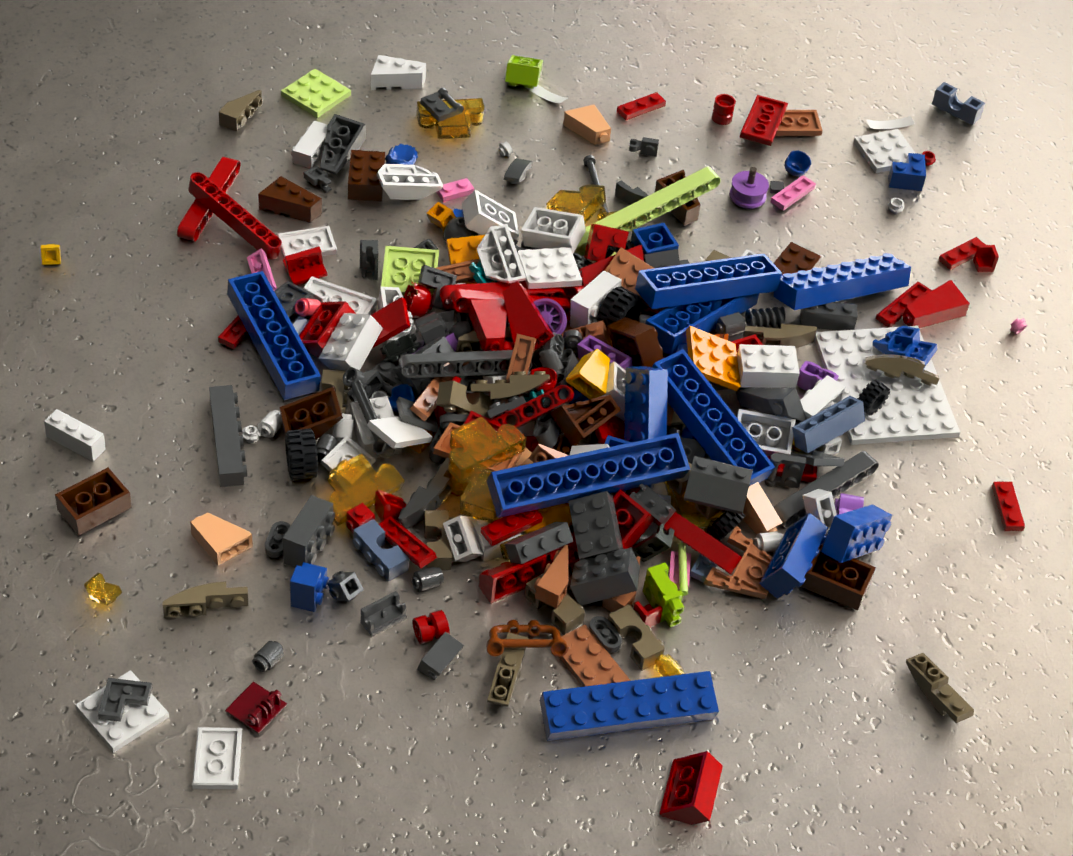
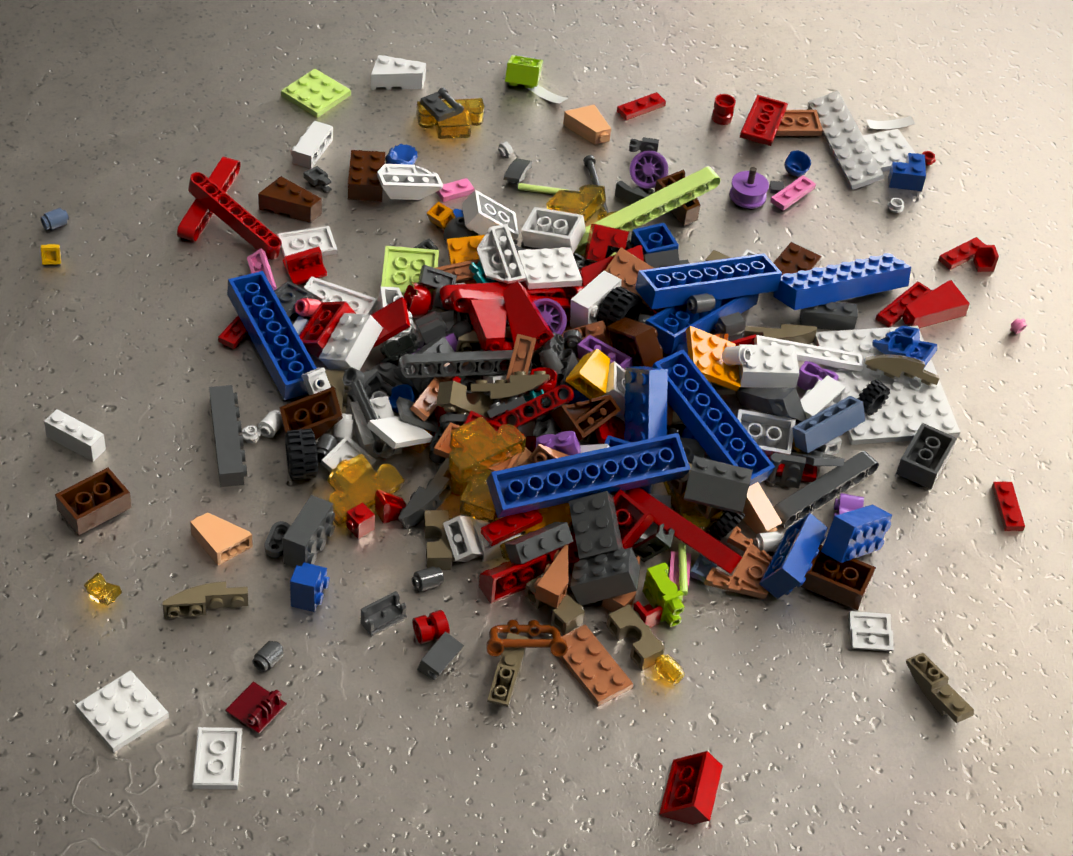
dark grey plate [98,678,152,722] -> none
dark tan slope [219,90,263,131] -> none
dark grey wedge [320,114,366,174] -> none
dark grey brick [327,571,364,602] -> none
sand blue arch [352,519,409,582] -> none
dark grey hinge [360,240,378,280] -> none
red tile [379,516,437,569] -> none
blue brick [539,671,719,741] -> none
dark grey plate [589,616,622,653] -> none
dark grey hinge [629,484,676,525] -> none
dark grey piece [745,306,785,329] -> none
white brick [802,489,837,535] -> none
sand blue arch [932,82,985,125] -> none
none -> sand blue brick [40,208,69,230]
none -> white brick [301,367,331,395]
none -> yellowish green bar [518,183,569,197]
none -> medium lavender brick [536,431,581,455]
none -> medium lavender wheel [630,151,668,188]
none -> dark grey brick [687,293,715,314]
none -> white brick [722,346,752,365]
none -> white plate [754,335,864,372]
none -> white plate [808,91,884,190]
none -> white slope [848,611,894,651]
none -> dark grey brick [896,423,957,489]

